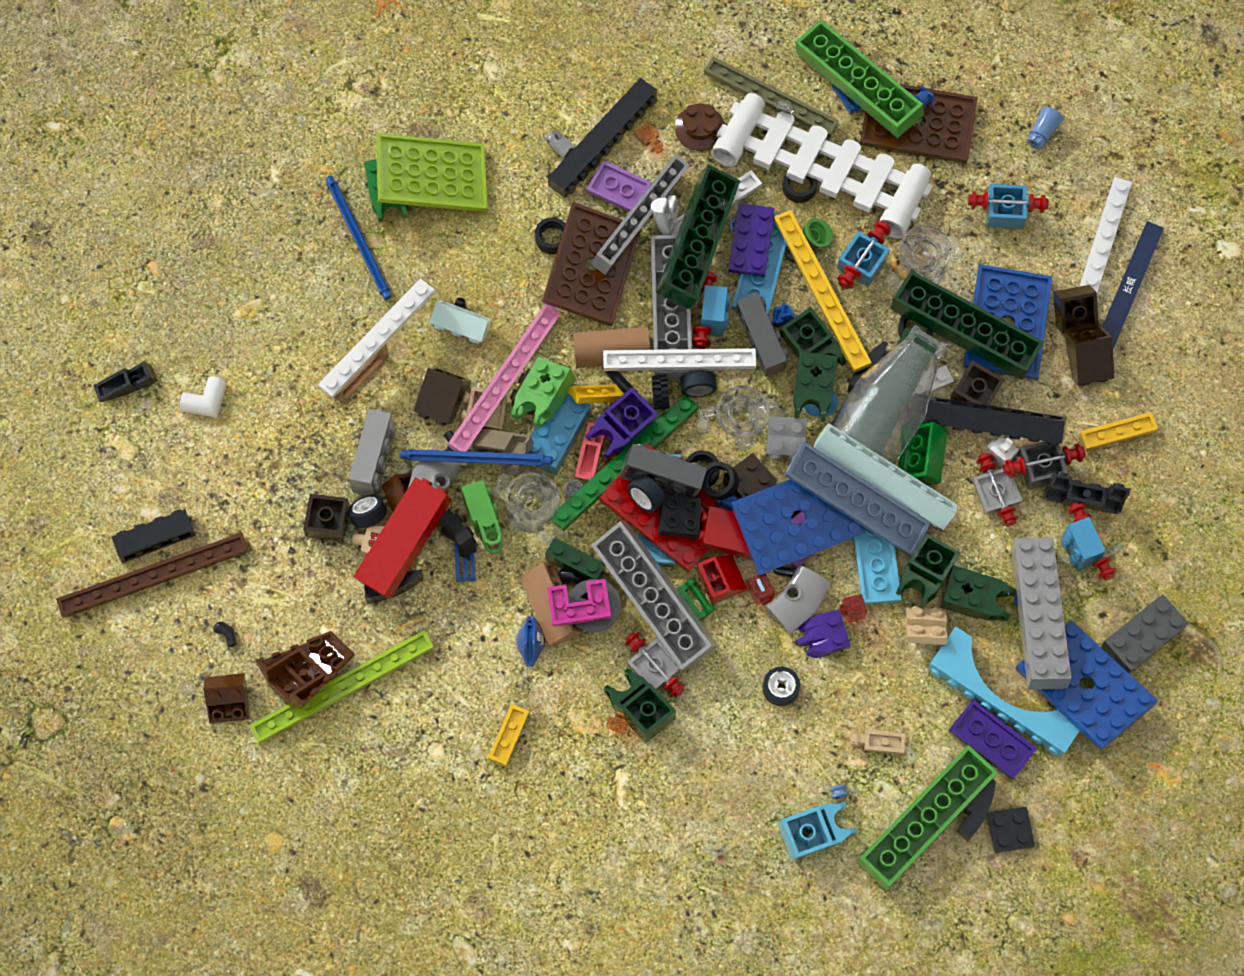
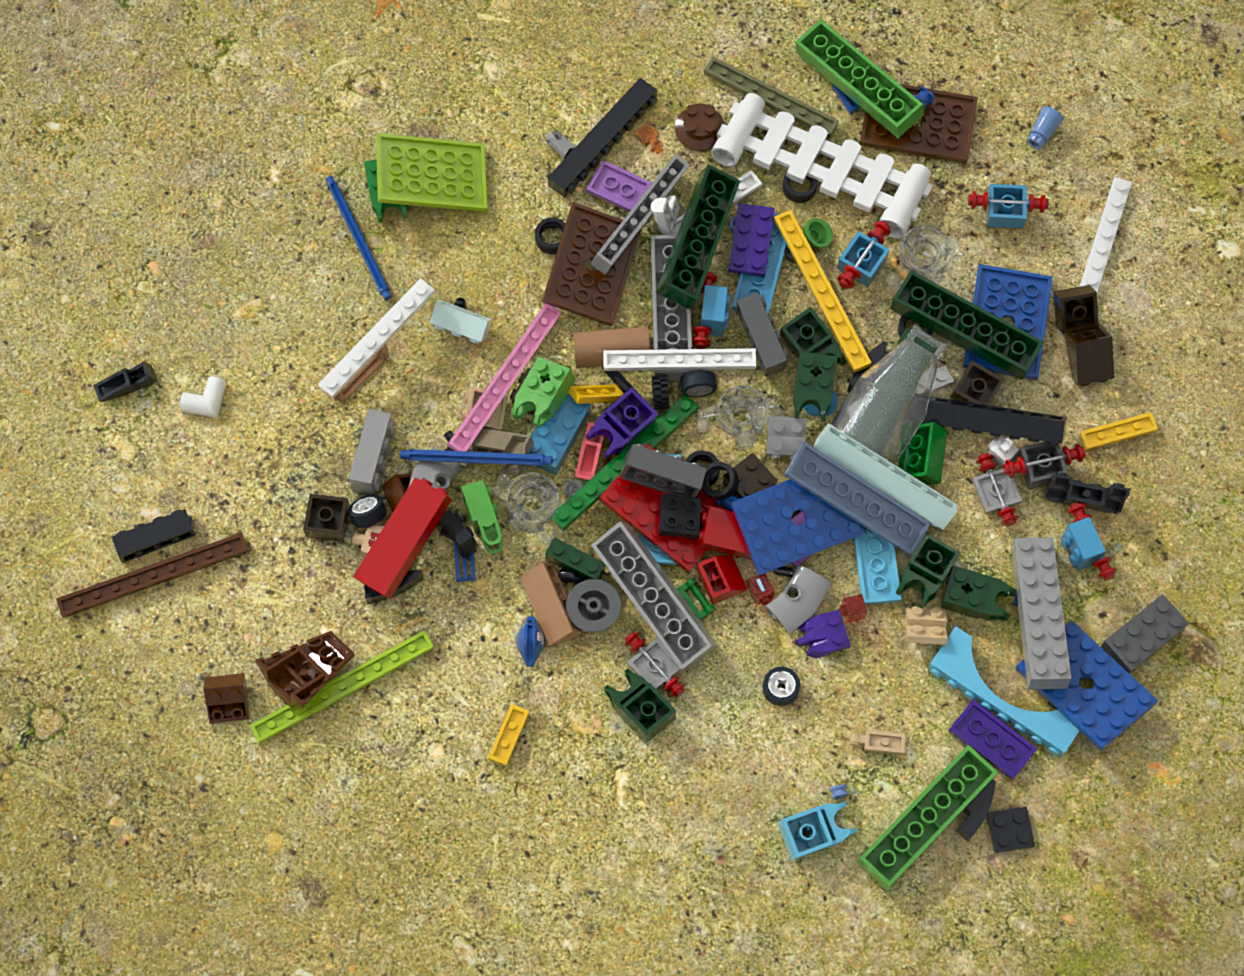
black arm [213,621,237,647] -> none
dark brown slope [413,368,471,426] -> none
dark pink plate [547,579,611,627] -> none
clear orange plate [606,711,628,735] -> none
black wheel [628,475,665,513] -> none
blue slope [773,303,795,327] -> none
clear tile [776,101,795,115] -> none
dark blue tile [1103,221,1164,349] -> none

